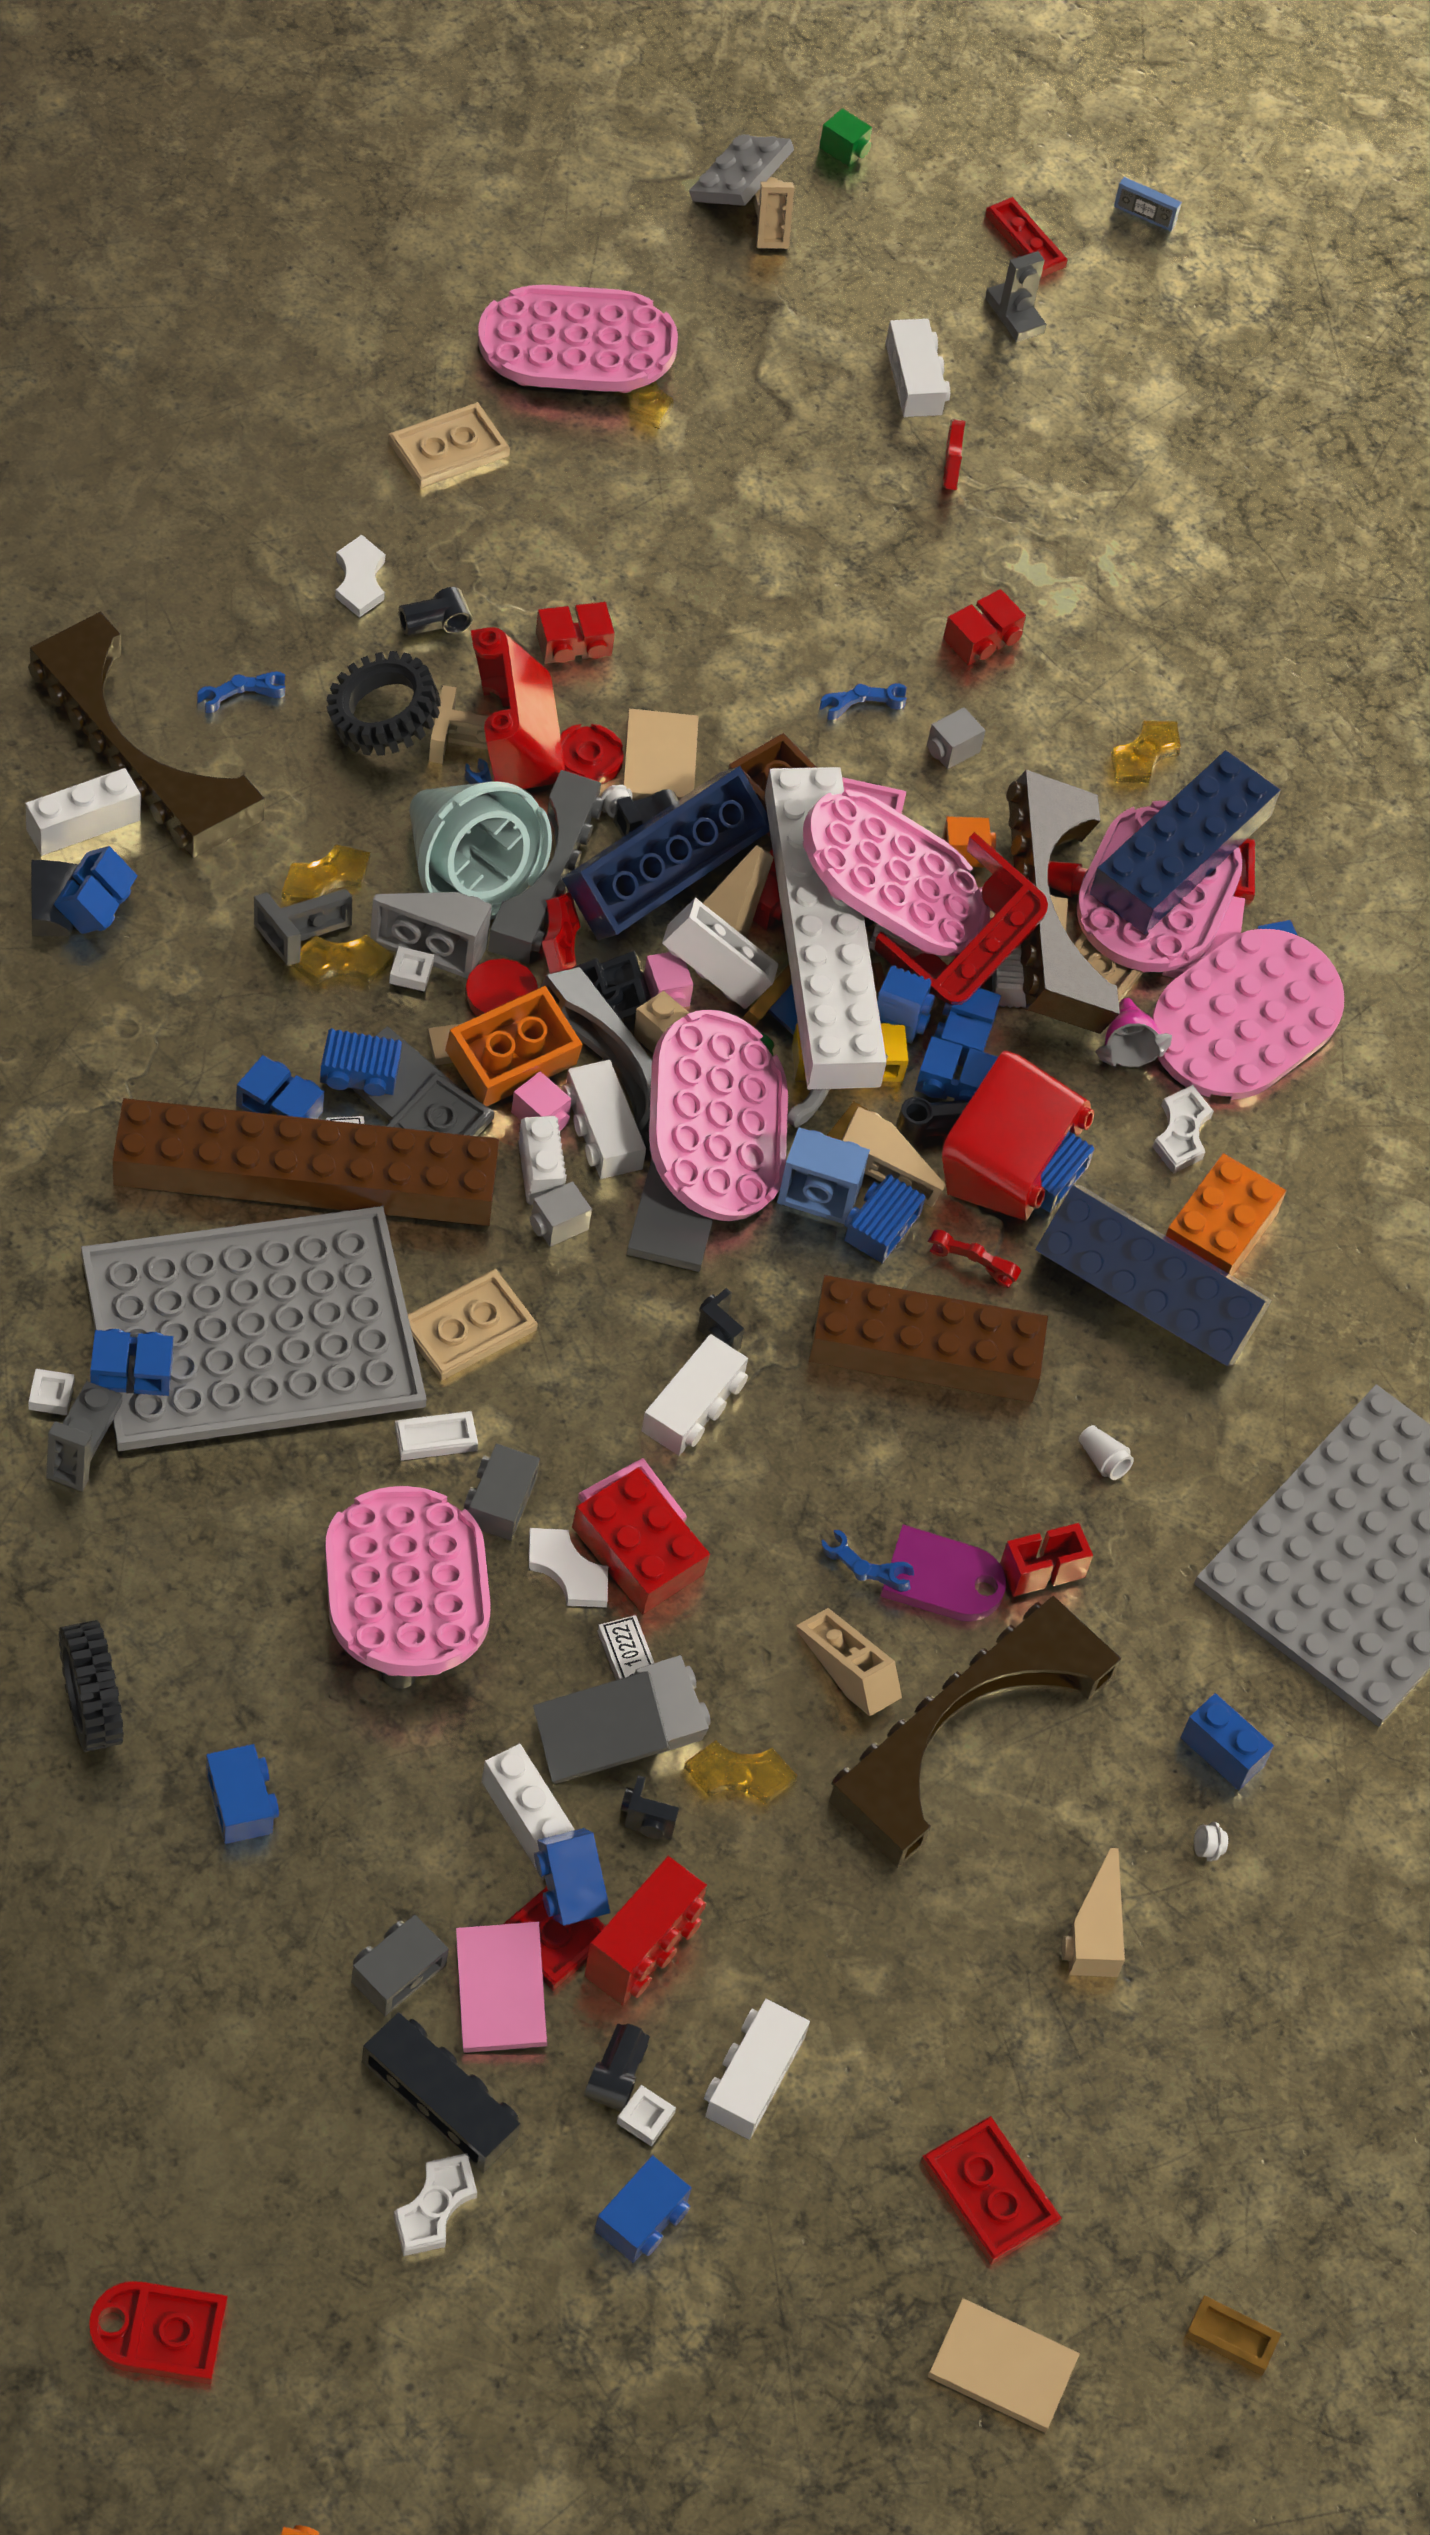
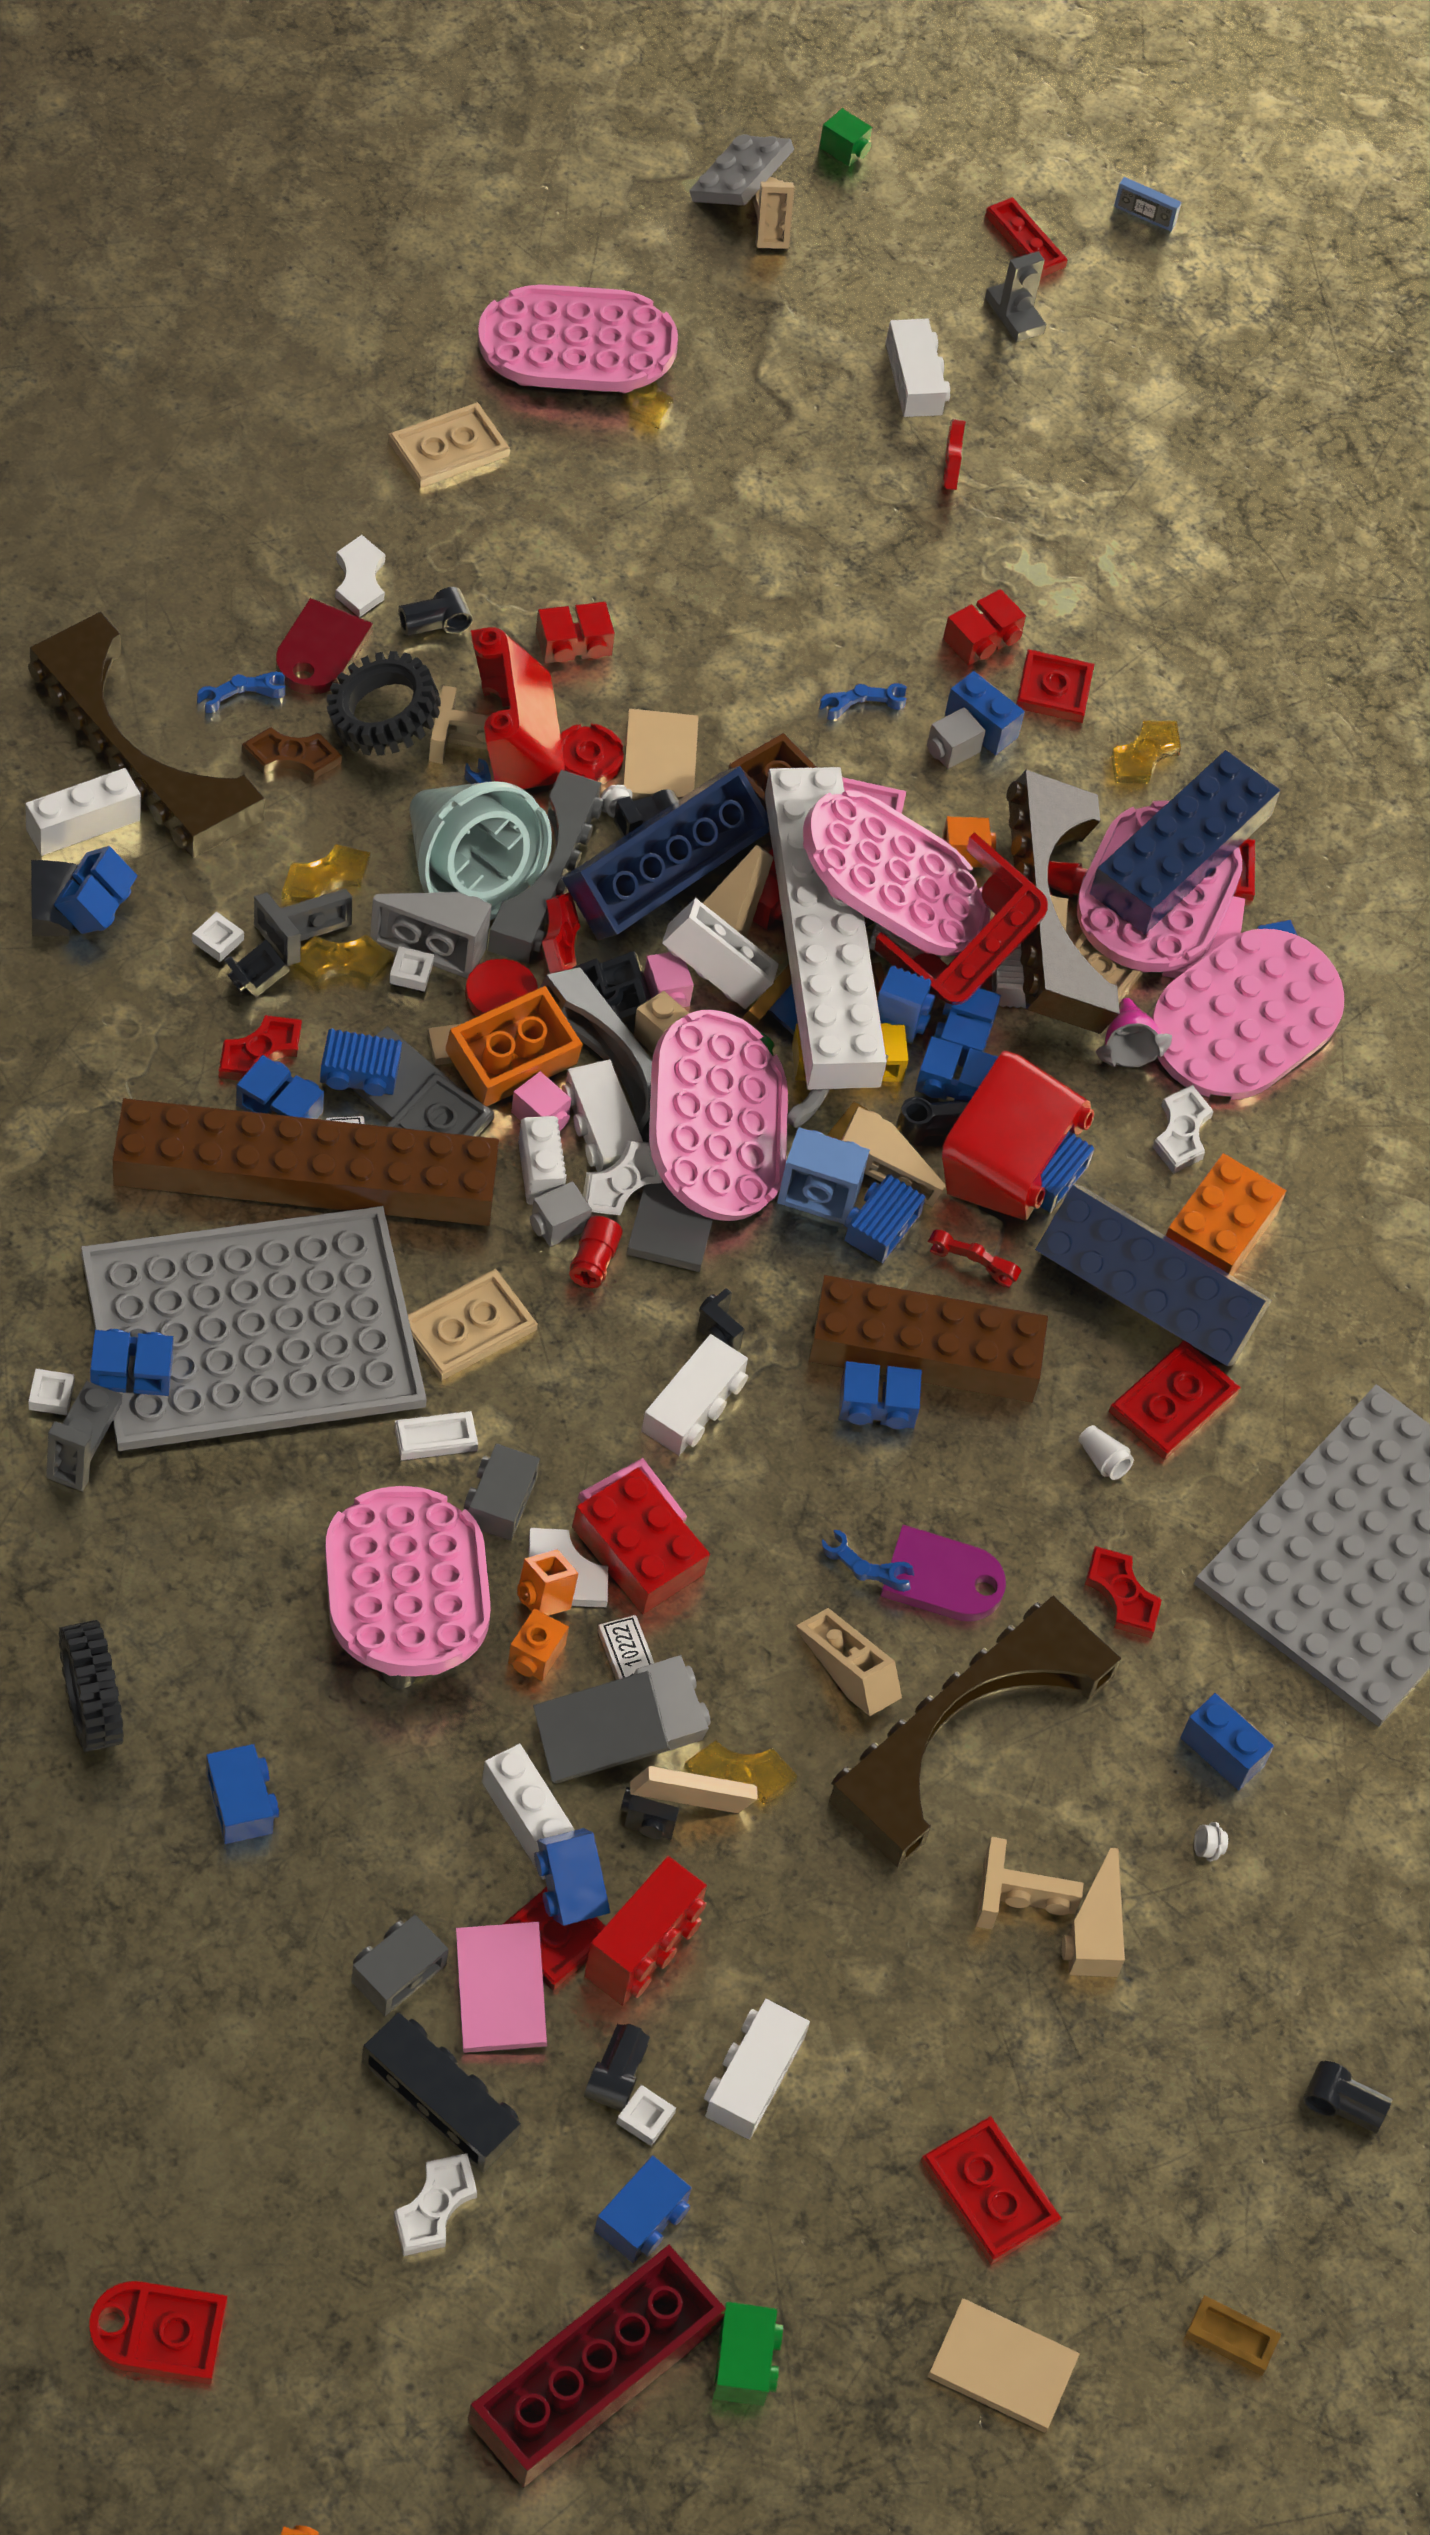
red piece [1000,1523,1093,1597] -> none
none -> white plate [192,912,244,962]
none -> red tile [219,1015,302,1081]
none -> black bracket [225,940,290,998]
none -> reddish brown tile [242,727,342,780]
none -> dark red tile [276,598,373,695]
none -> dark red brick [467,2244,726,2488]
none -> orange brick [508,1608,569,1681]
none -> orange brick [517,1549,579,1616]
none -> red piece [569,1216,623,1289]
none -> white tile [583,1140,662,1215]
none -> tan tile [630,1766,757,1813]
none -> green brick [712,2301,783,2406]
none -> blue piece [838,1361,922,1429]
none -> blue brick [945,671,1025,756]
none -> tan bracket [976,1837,1084,1930]
none -> red tile [1016,649,1095,723]
none -> red tile [1084,1546,1162,1639]
none -> red tile [1108,1340,1241,1460]
none -> black piece [1303,2061,1392,2134]

